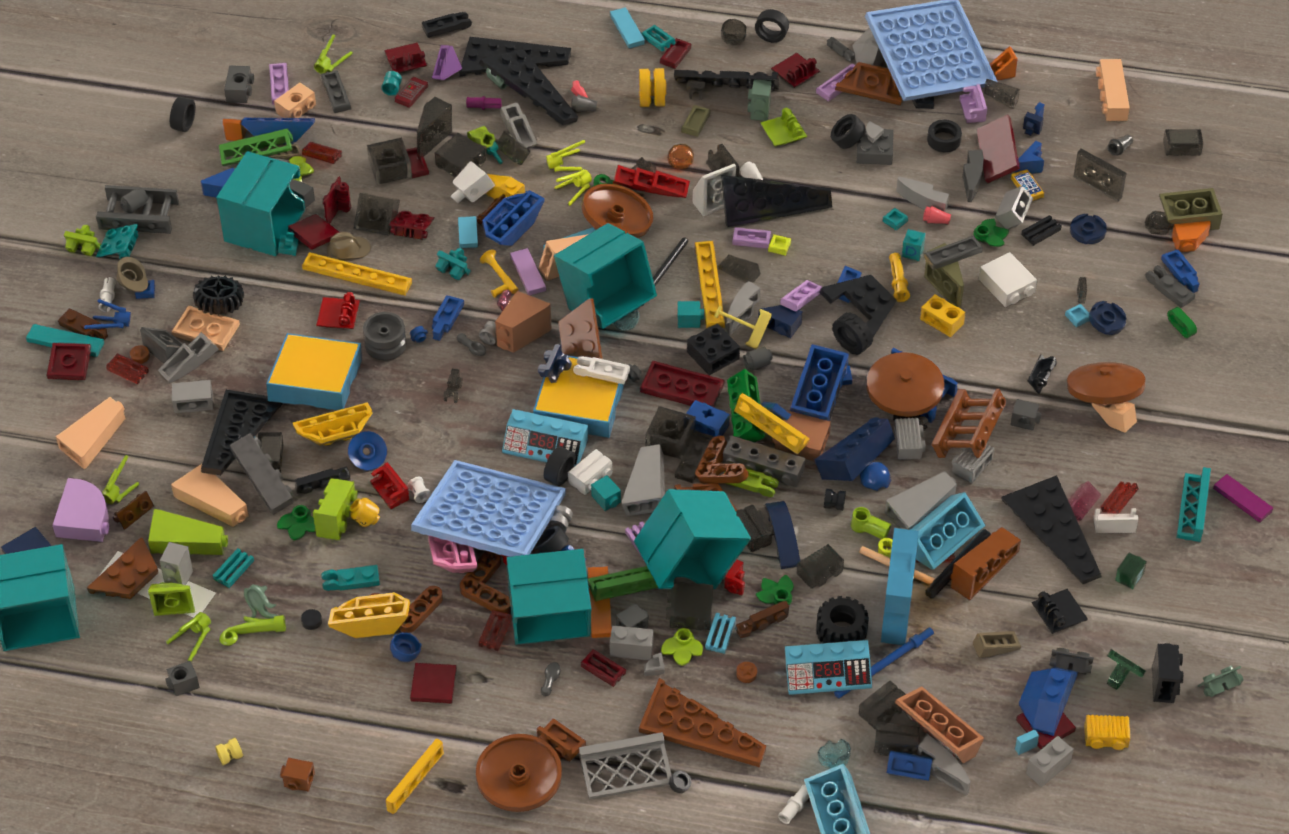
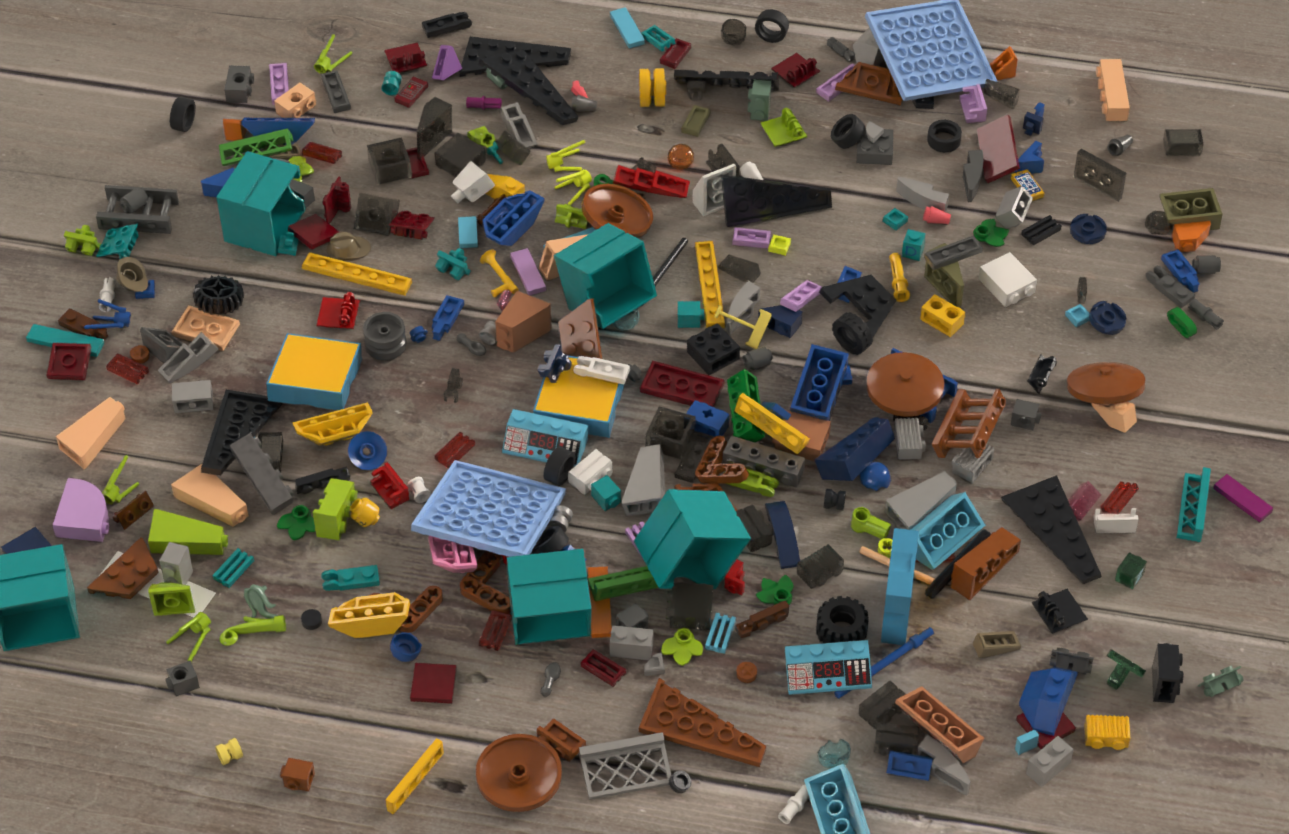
none -> clear red tile [435,432,475,468]
none -> lime hips [555,204,588,229]
none -> dark grey pin [1188,299,1224,330]
none -> dark grey brick [1192,255,1221,274]

